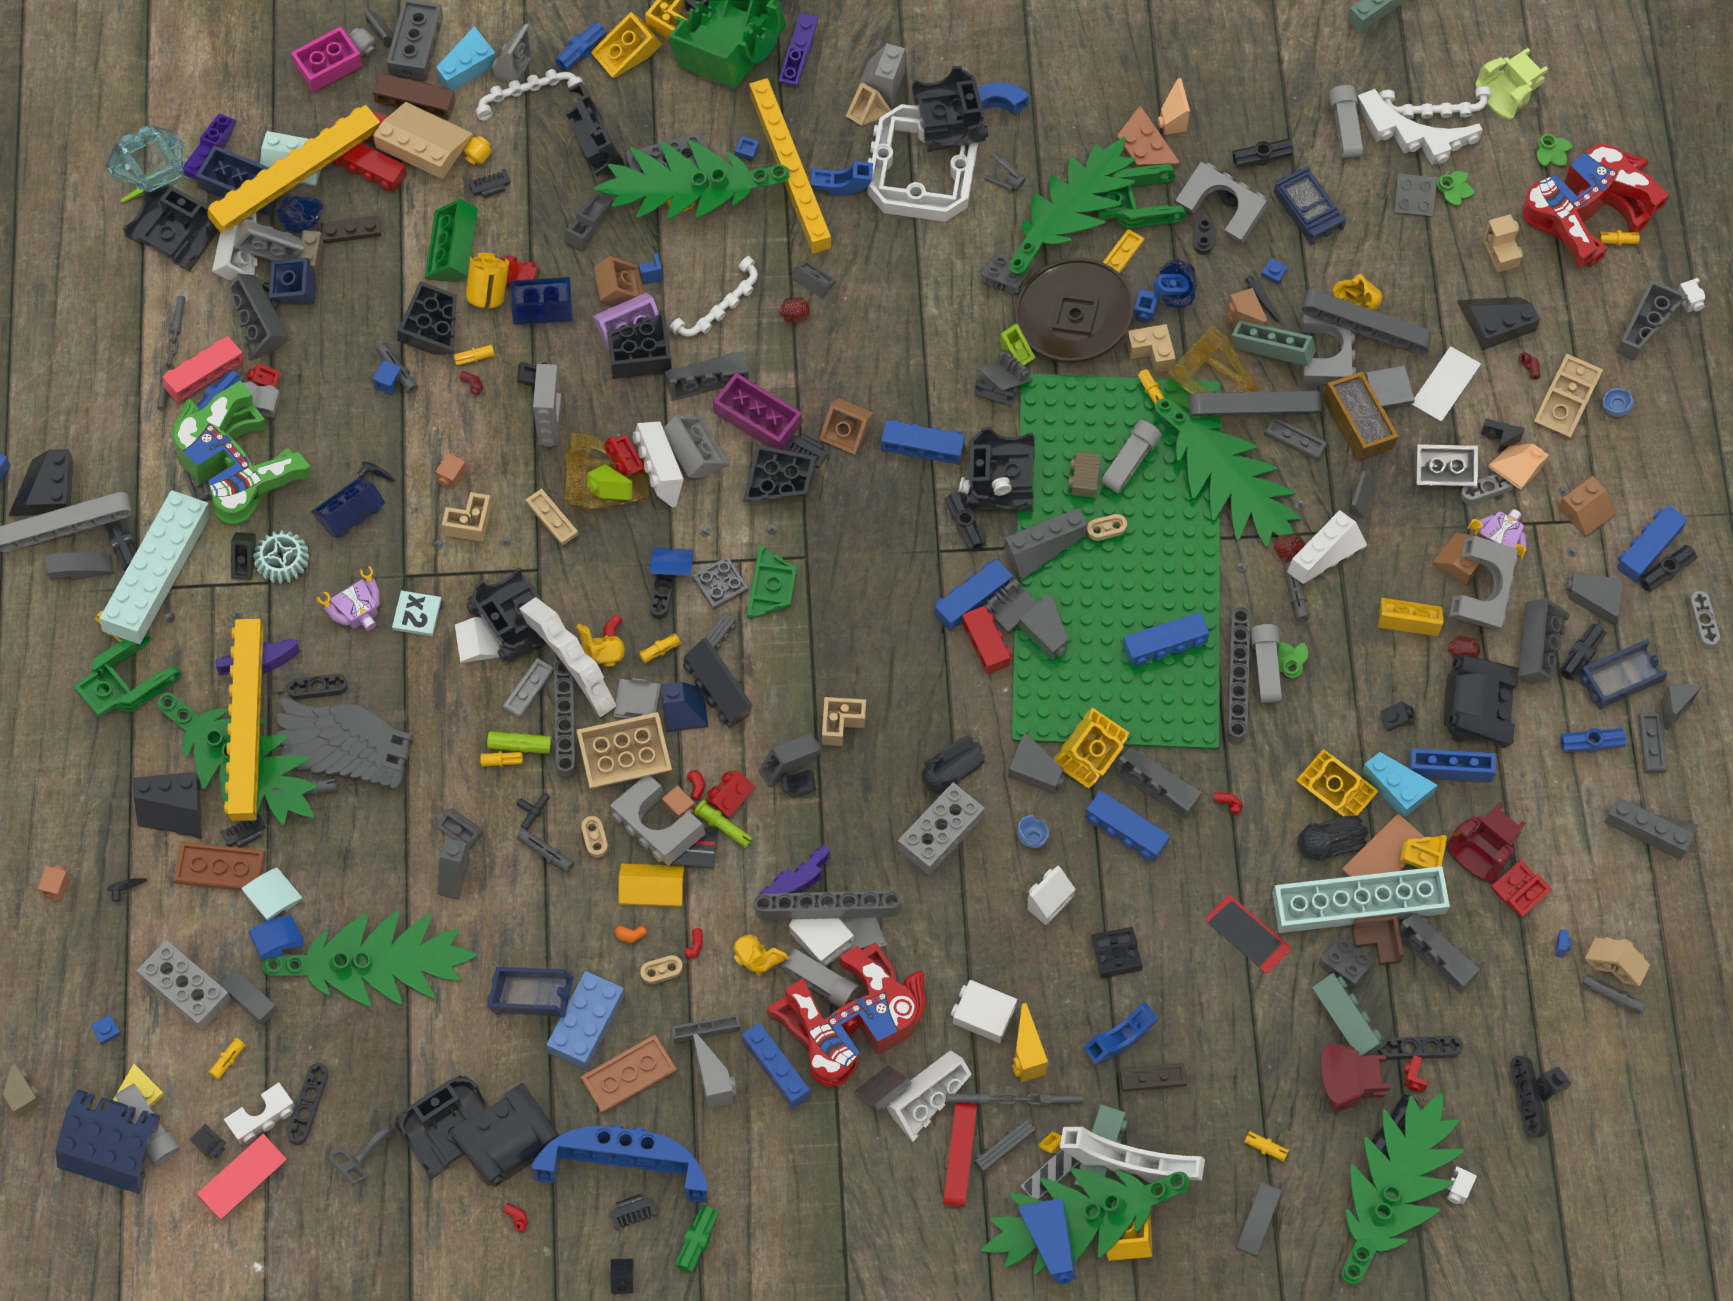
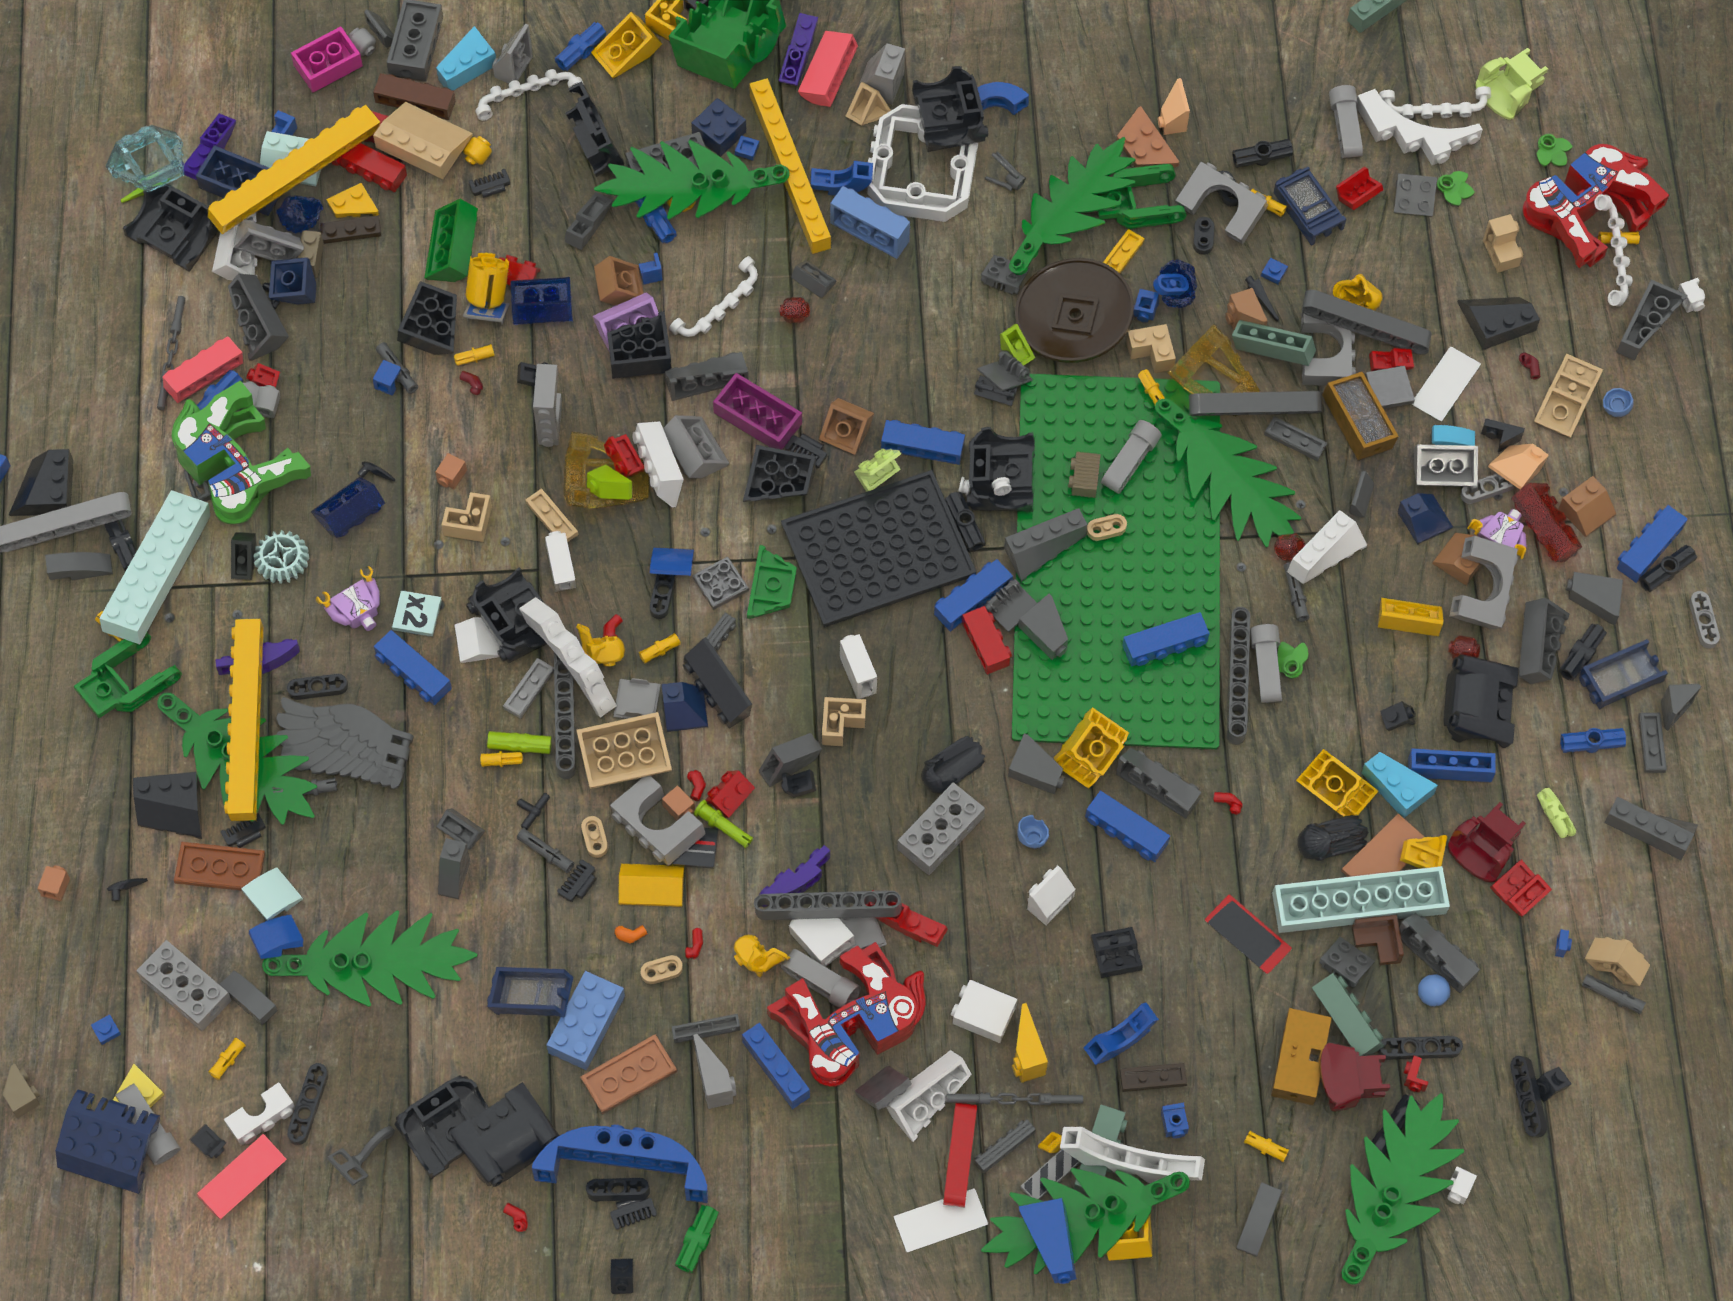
none -> blue panel [271,110,297,136]
none -> yellow wing [326,183,379,218]
none -> blue brick [374,630,452,706]
none -> piece [463,302,510,325]
none -> white brick [545,531,576,592]
none -> black piece [557,860,597,902]
none -> black beam [586,1178,650,1202]
none -> blue piece [635,197,677,243]
none -> dark blue brick [691,98,746,157]
none -> black plate [781,470,977,627]
none -> coral brick [798,31,858,107]
none -> medium blue brick [830,186,910,259]
none -> white brick [840,634,877,699]
none -> yellowish green bracket [854,448,901,492]
none -> red slope [866,890,948,947]
none -> white sticker [894,1189,988,1252]
none -> blue brick [1161,1103,1189,1139]
none -> yellow pin [1251,189,1287,217]
none -> pearl gold brick [1271,1008,1332,1105]
none -> red bracket [1336,167,1383,210]
none -> red slope [1369,348,1414,371]
none -> dark blue slope [1397,493,1453,545]
none -> medium blue hair [1418,974,1451,1007]
none -> medium azure slope [1432,425,1475,446]
none -> clear red wedge [1511,483,1582,562]
none -> yellowish green hinge [1537,788,1576,838]
none -> white bar [1594,194,1633,306]

